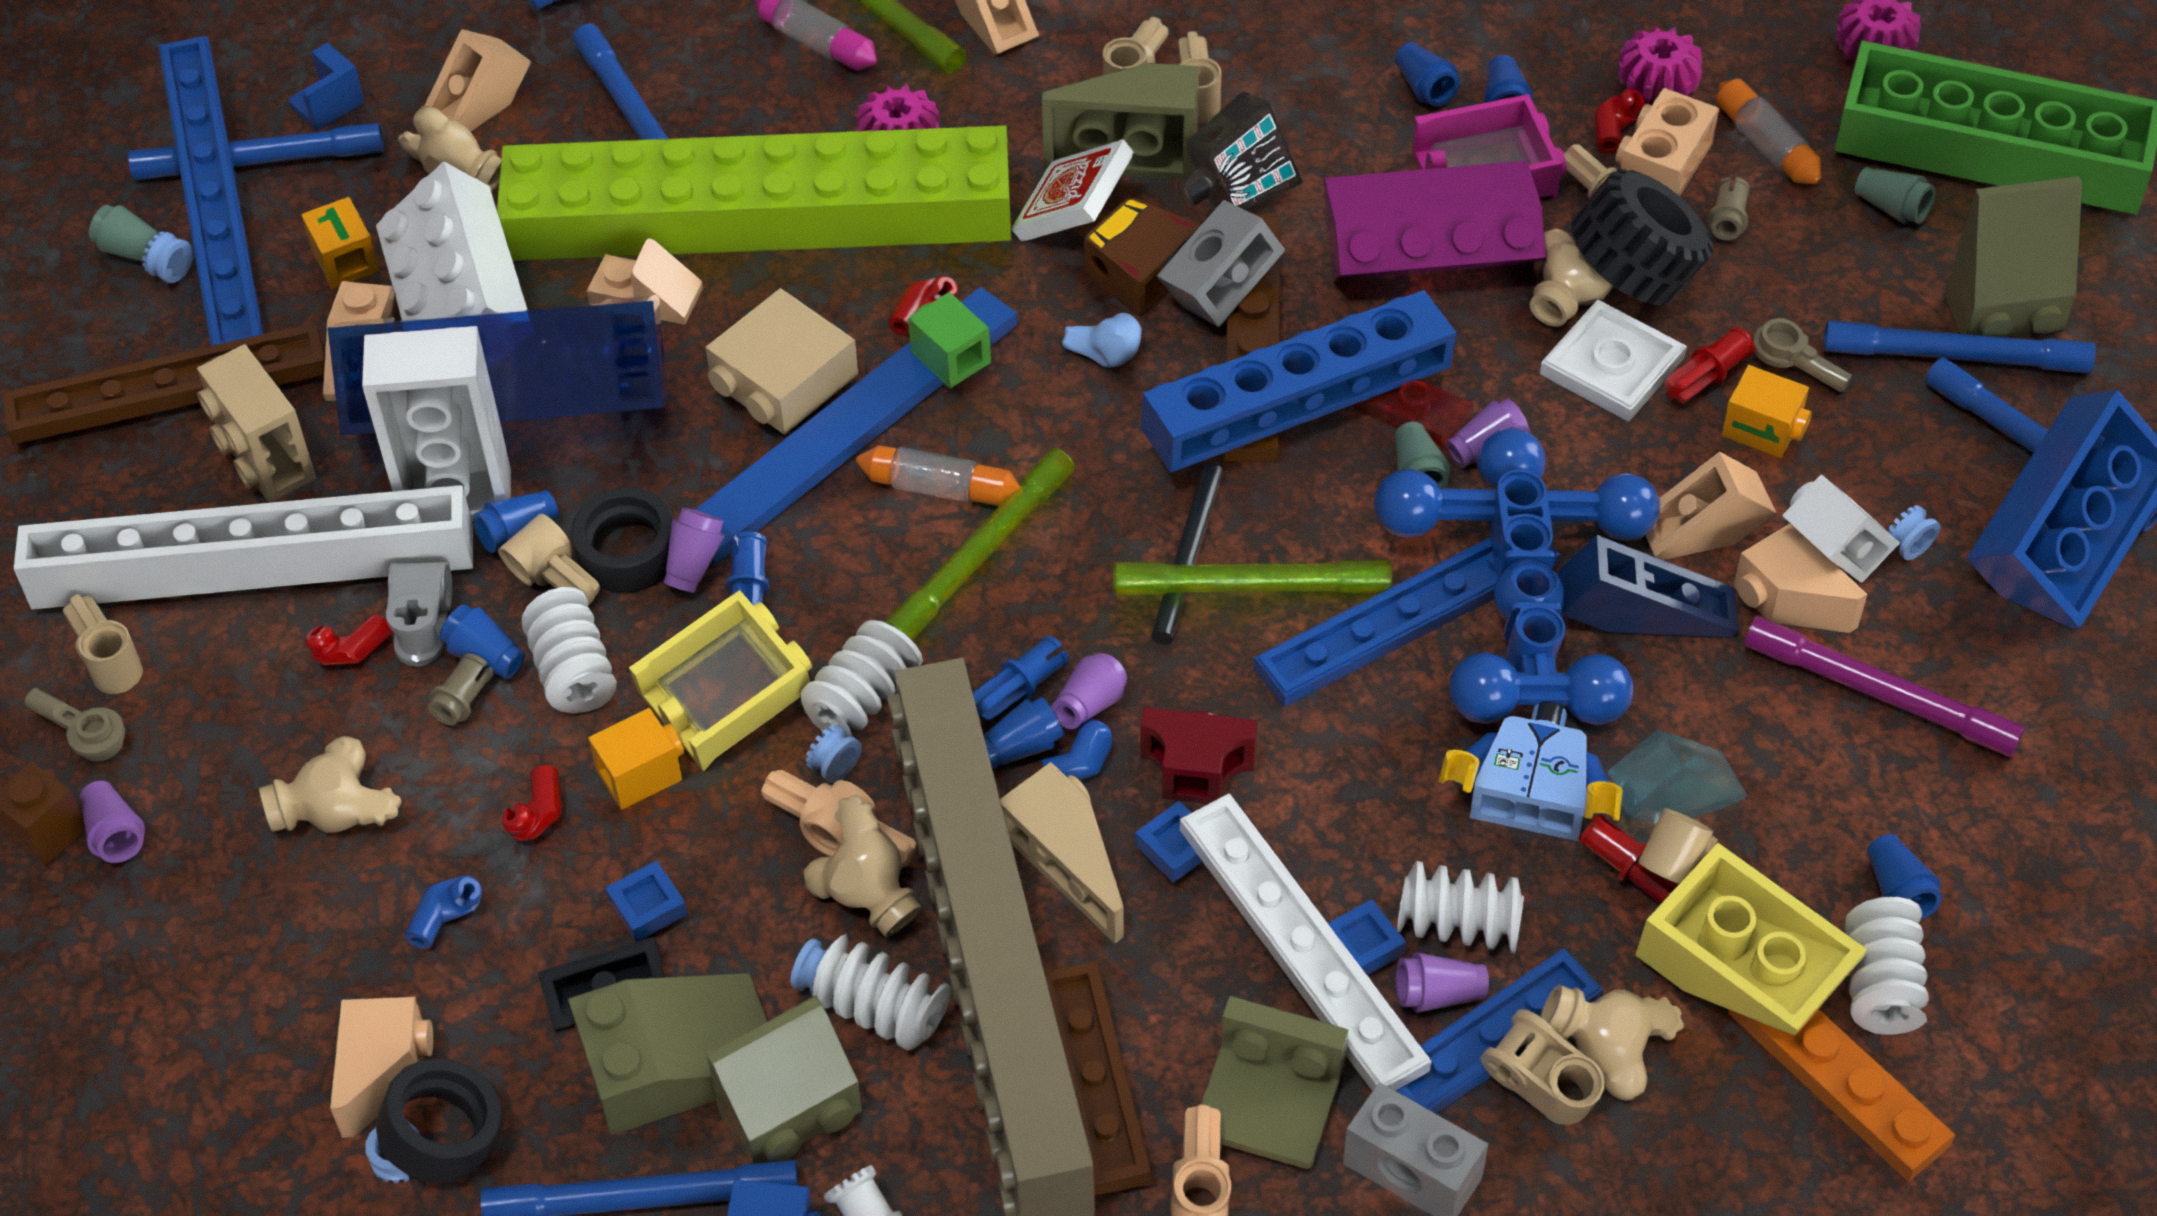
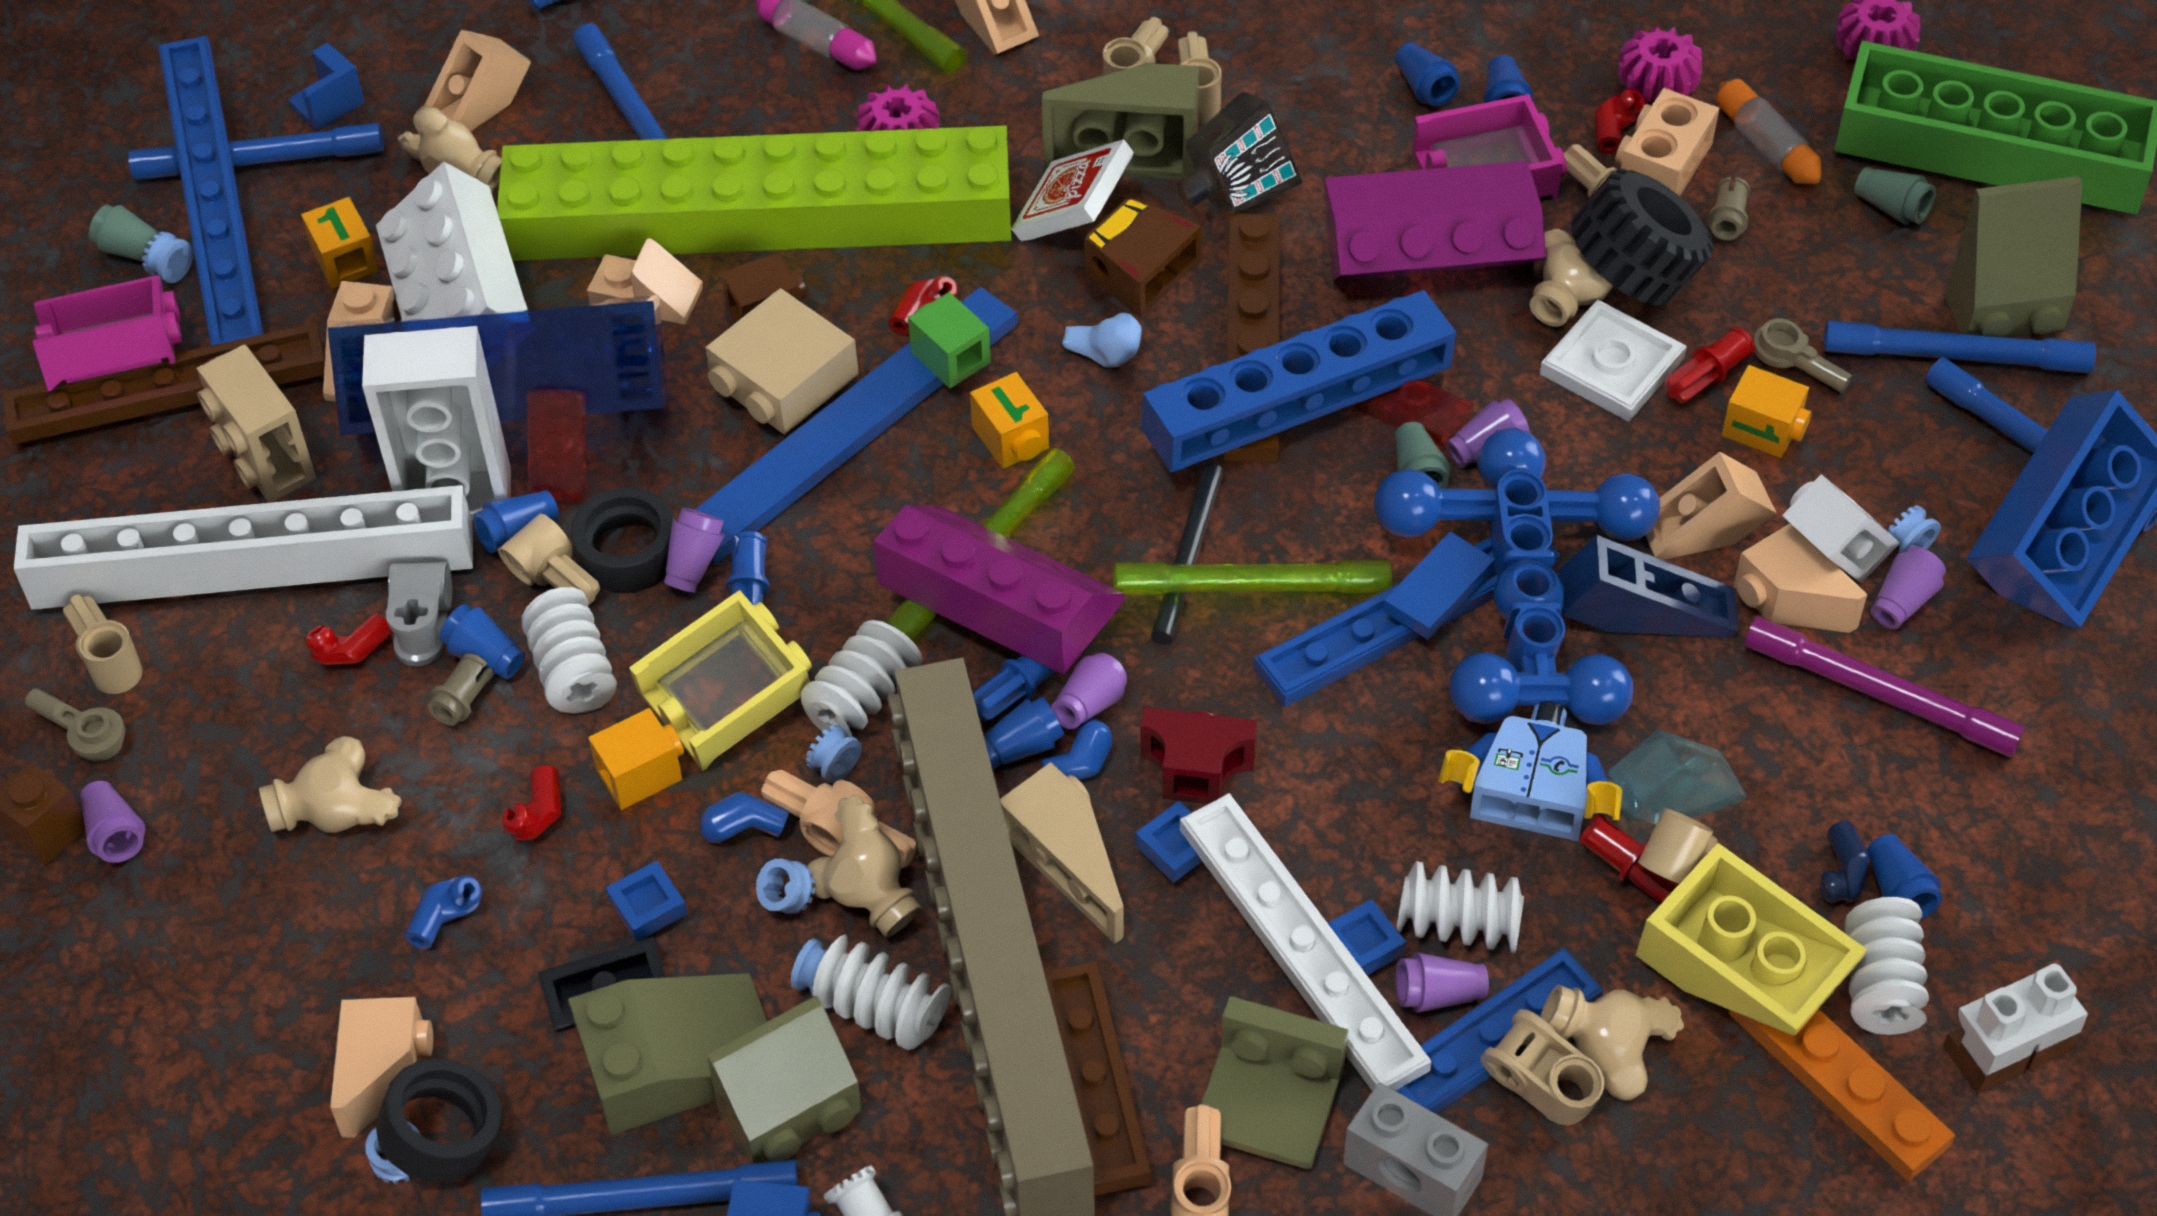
piece [856,445,1023,507] -> none
light grey brick [1157,200,1285,327] -> none
none -> dark pink window [33,275,182,391]
none -> clear red plate [528,389,586,501]
none -> blue arm [700,792,789,843]
none -> reddish brown brick [721,252,807,323]
none -> light blue bush [756,859,816,914]
none -> magenta slope [873,505,1125,675]
none -> light orange brick [970,372,1049,469]
none -> blue tile [1383,532,1495,640]
none -> dark blue arm [1820,821,1870,905]
none -> medium lavender cone [1870,546,1946,629]
none -> white hips [1943,963,2088,1094]

